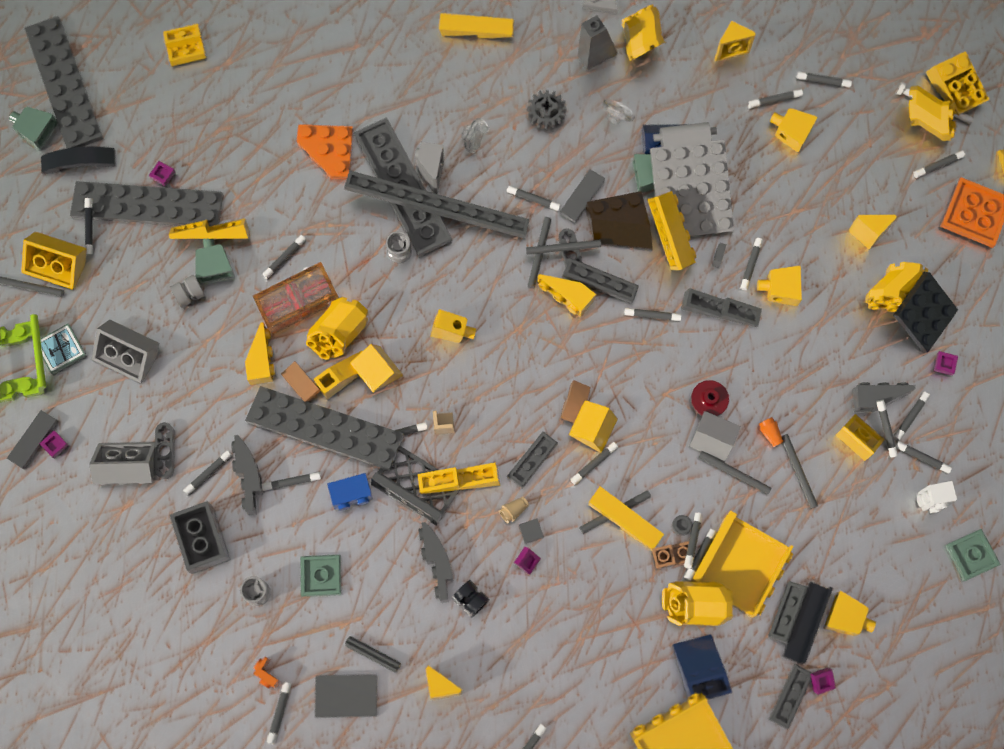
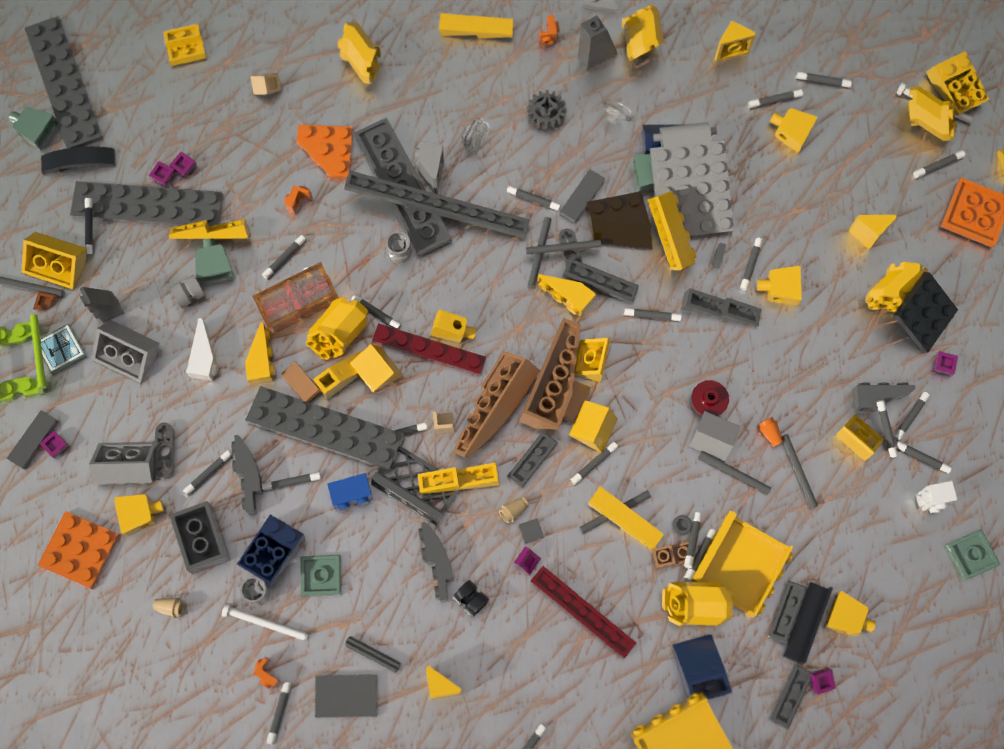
none -> dark orange tile [33,292,58,311]
none -> orange plate [38,511,120,590]
none -> dark grey slope [80,287,124,323]
none -> yellow torso [114,494,165,537]
none -> tan cone [153,598,185,618]
none -> magenta plate [170,152,197,178]
none -> white slope [186,318,218,381]
none -> white bar [222,602,308,640]
none -> dark blue slope [237,514,305,585]
none -> tan panel [250,73,281,94]
none -> orange bracket [284,185,313,214]
none -> yellow brick [338,21,381,84]
none -> dark grey bar [351,294,401,329]
none -> dark red plate [372,323,486,376]
none -> medium nougat wedge [453,351,540,458]
none -> medium nougat wedge [519,318,581,429]
none -> dark red plate [530,566,637,659]
none -> orange bracket [538,15,559,45]
none -> yellow slope [574,338,611,383]

